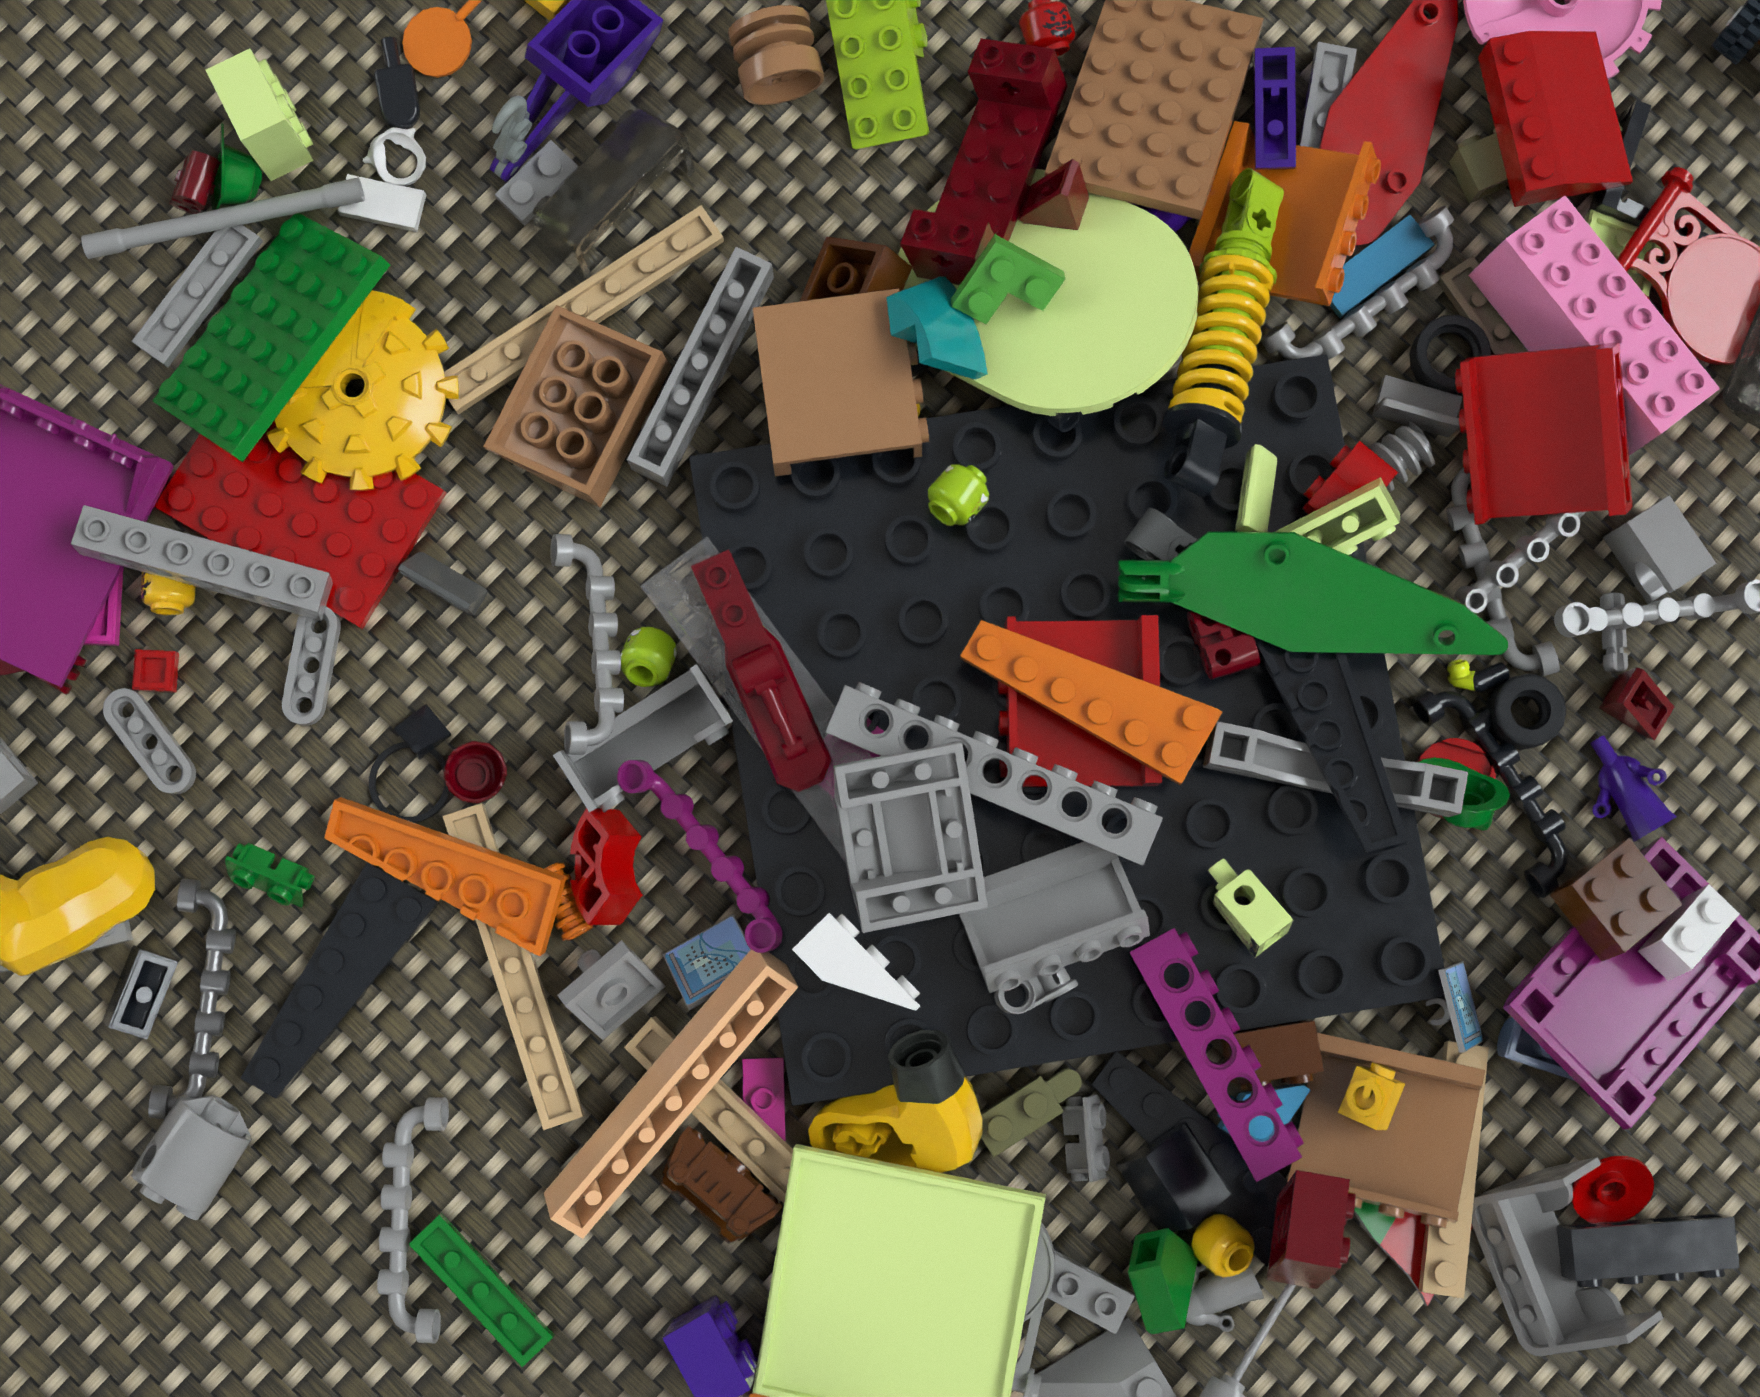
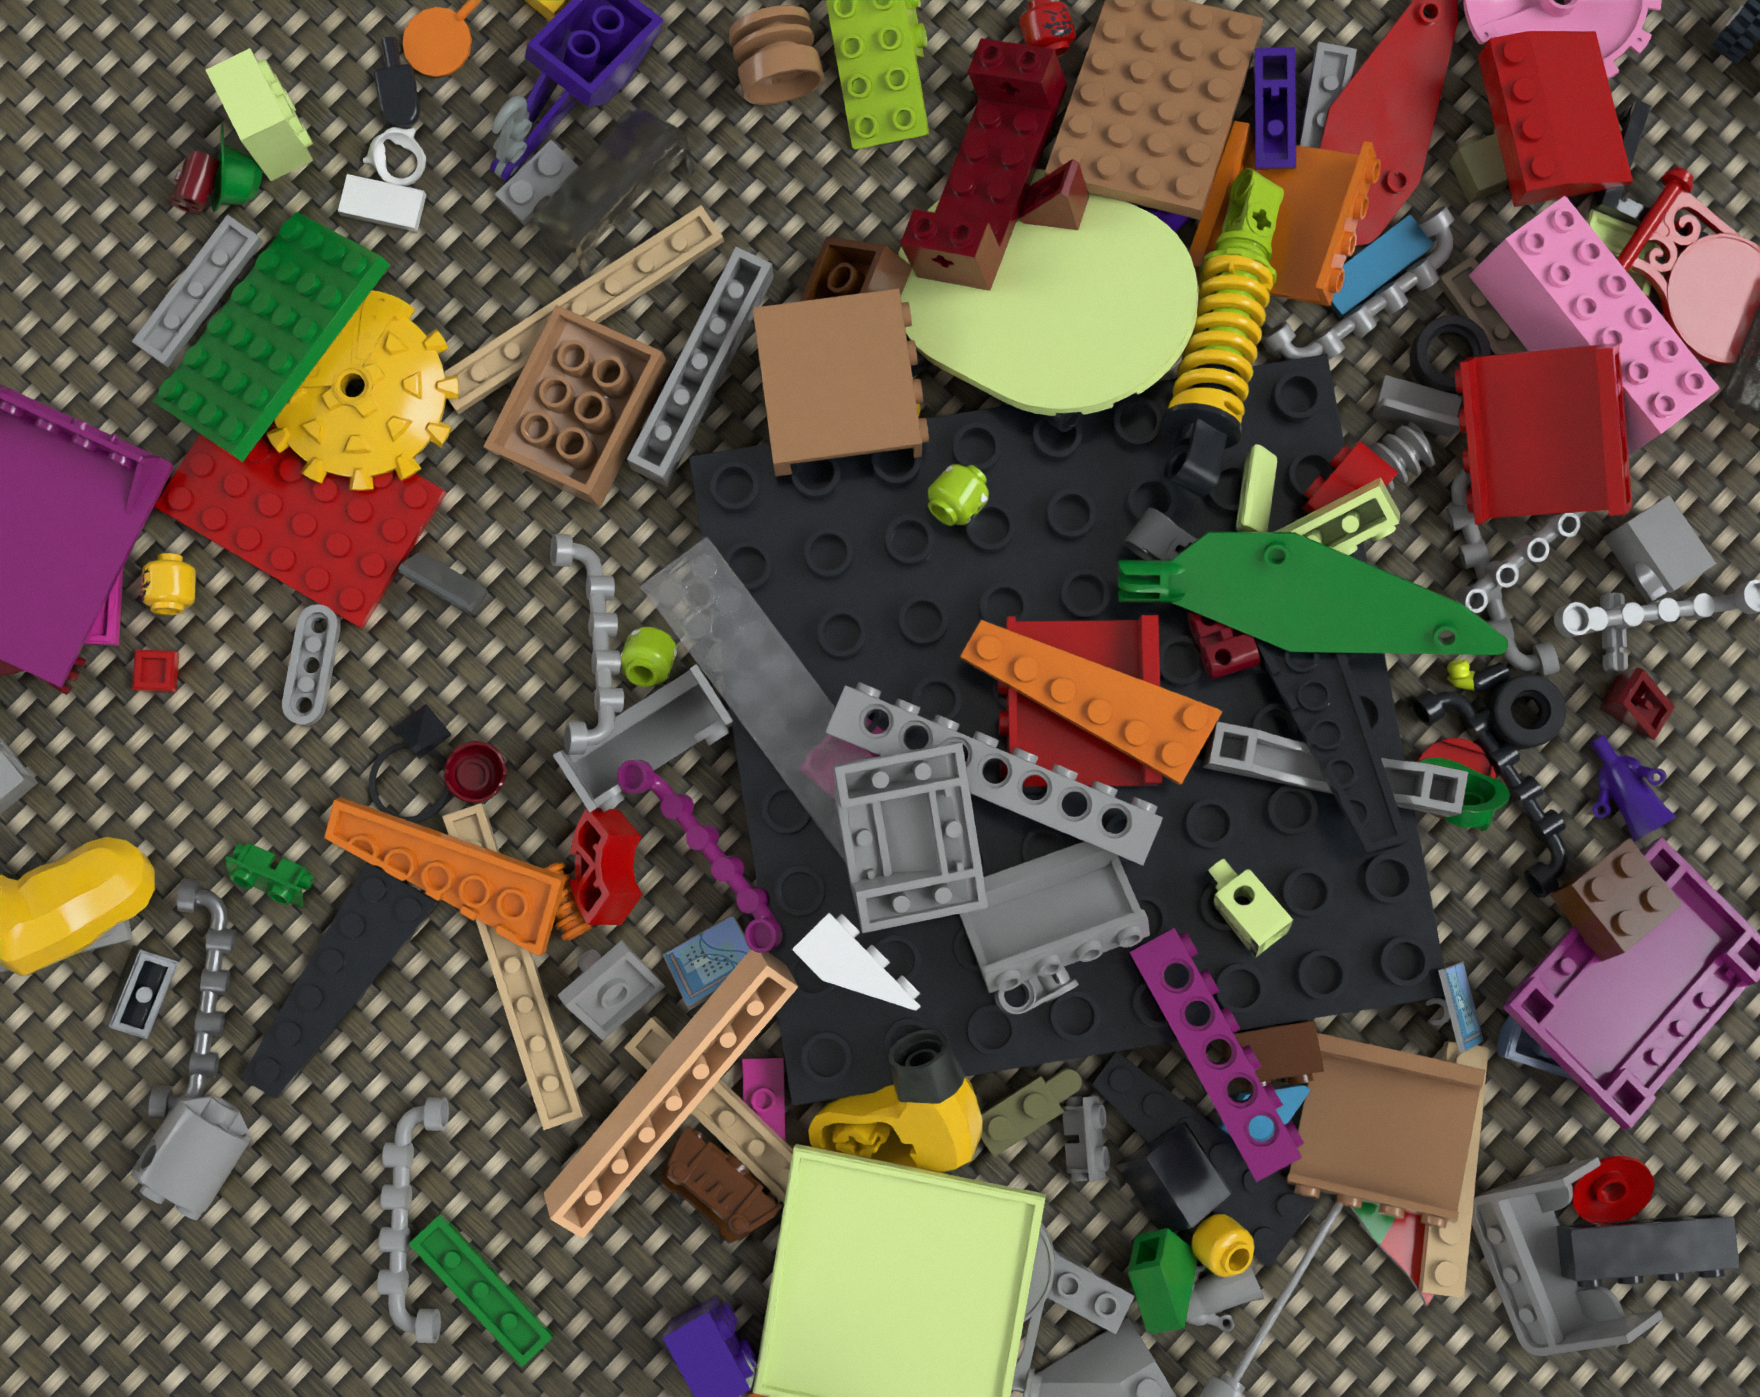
light grey brick [71,505,333,621] -> none
light grey piece [81,177,365,259] -> none
light grey plate [103,688,196,794] -> none
dark red piece [691,549,832,792] -> none
teal slope [887,276,988,380] -> none
bright green plate [951,234,1066,324] -> none
dark red brick [1266,1170,1356,1289] -> none
yellow brick [1338,1062,1405,1130] -> none
white brick [1638,884,1740,981] -> none

